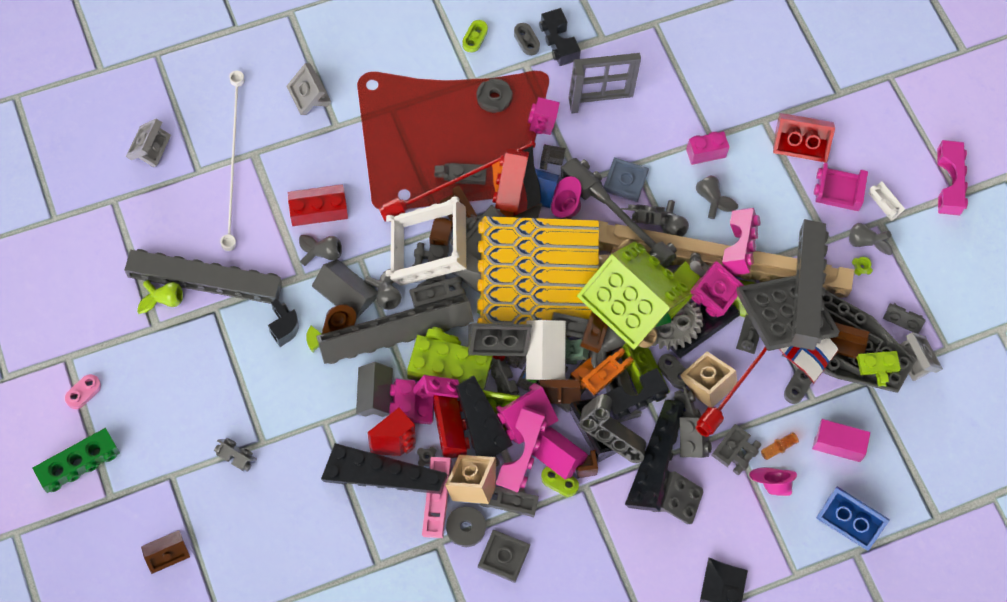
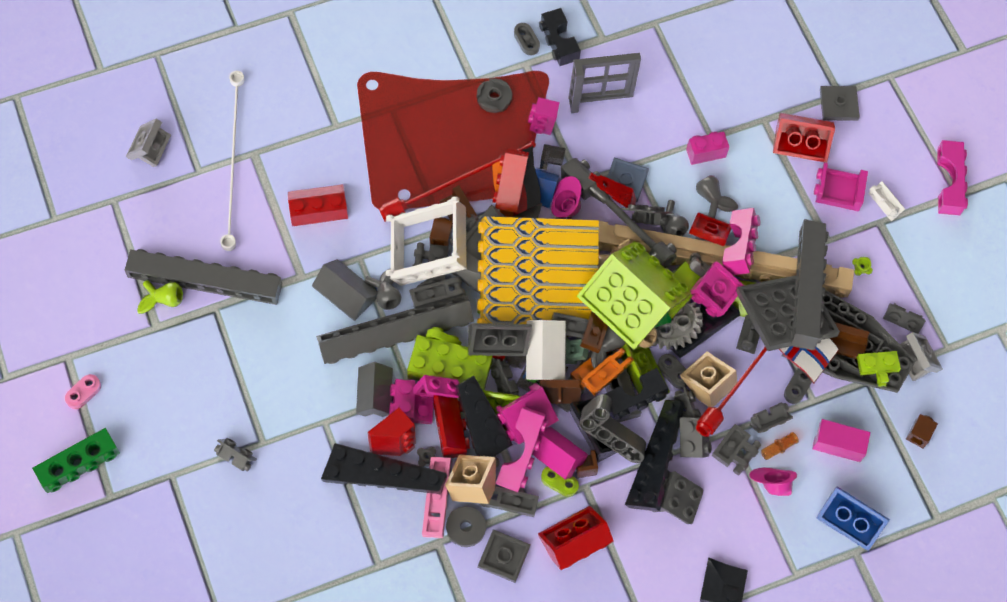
reddish brown panel [141,530,190,574] -> none
black brick [268,299,299,347] -> none
light grey bracket [286,63,331,115] -> none
dark grey piece [299,235,342,266] -> none
lime tile [306,325,322,353] -> none
reddish brown piece [322,304,357,334] -> none
dark grey hinge [434,163,486,185] -> none
lime plate [462,20,488,53] -> none
dark grey piece [849,223,893,255] -> none
none -> red slope [538,506,614,570]
none -> red piece [588,173,636,208]
none -> red plate [689,213,732,247]
none -> dark grey hinge [749,402,793,433]
none -> dark grey plate [820,86,860,121]
none -> reddish brown brick [906,414,938,449]

